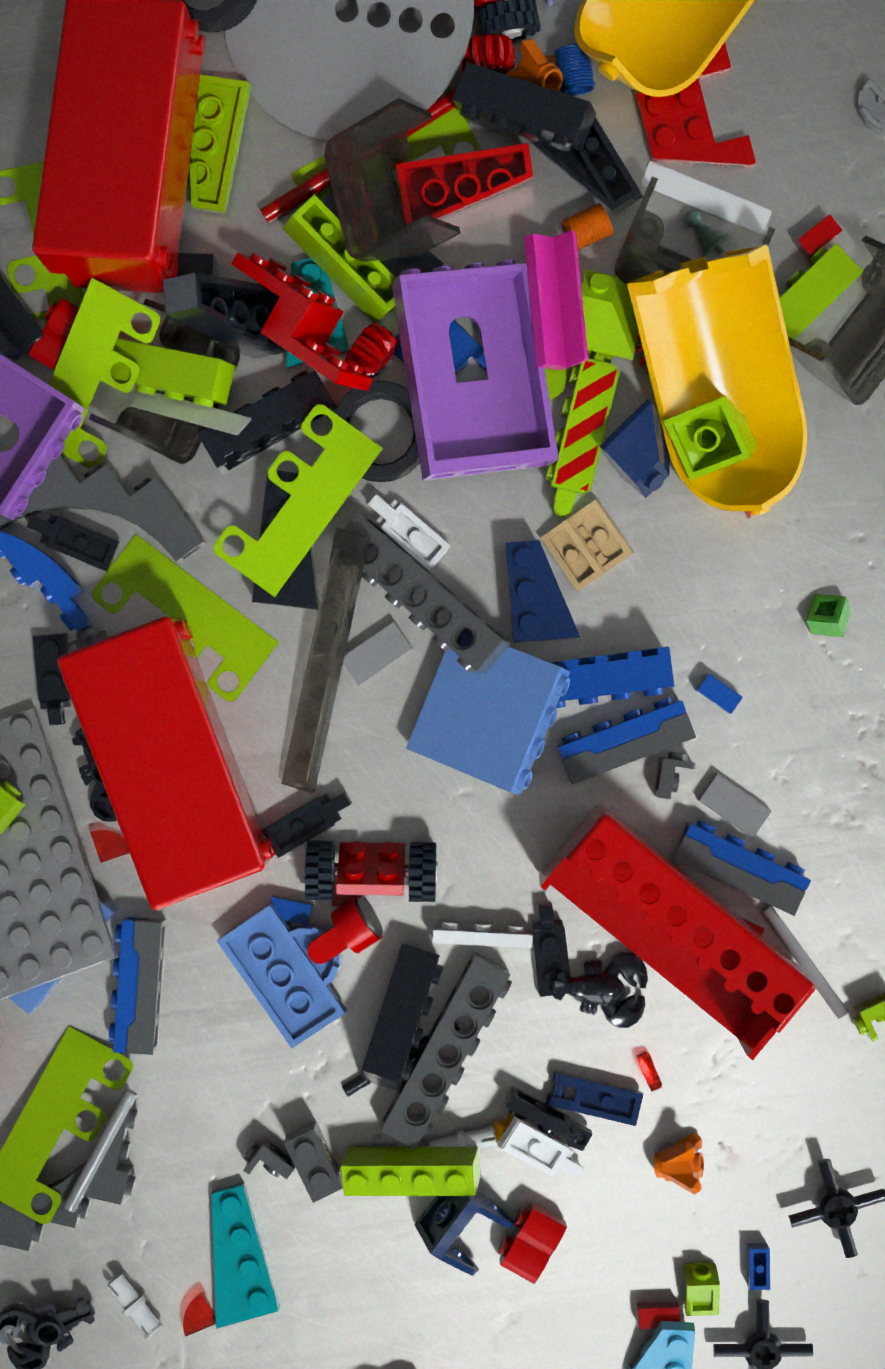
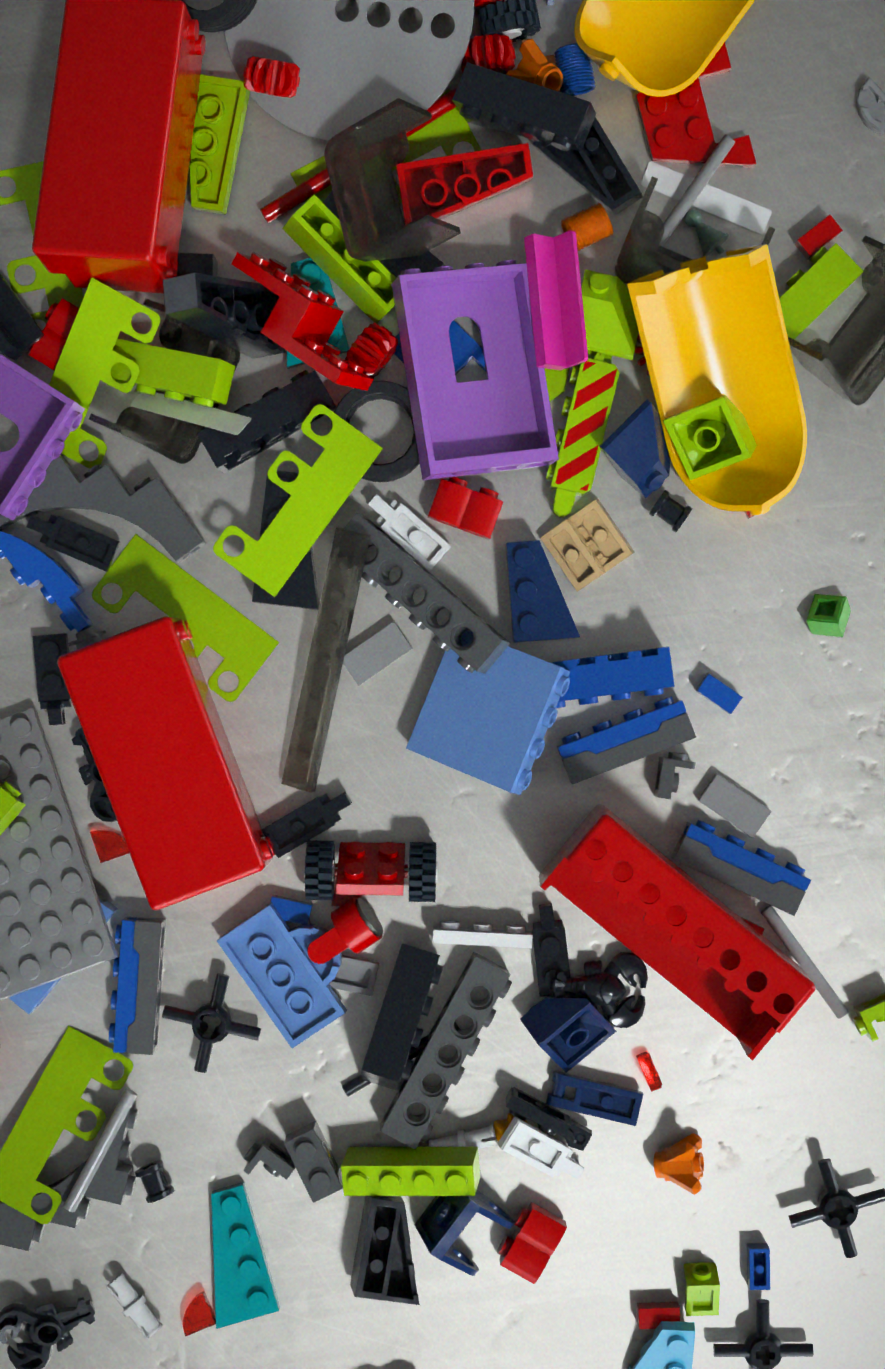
none -> black bush [135,1160,175,1203]
none -> black bar [162,973,261,1073]
none -> red gear [243,56,300,98]
none -> light grey tile [329,955,379,996]
none -> black wedge [350,1196,420,1305]
none -> red brick [427,477,504,540]
none -> dark blue slope [520,998,617,1073]
none -> light grey bar [648,134,735,253]
none -> black bush [649,490,693,533]

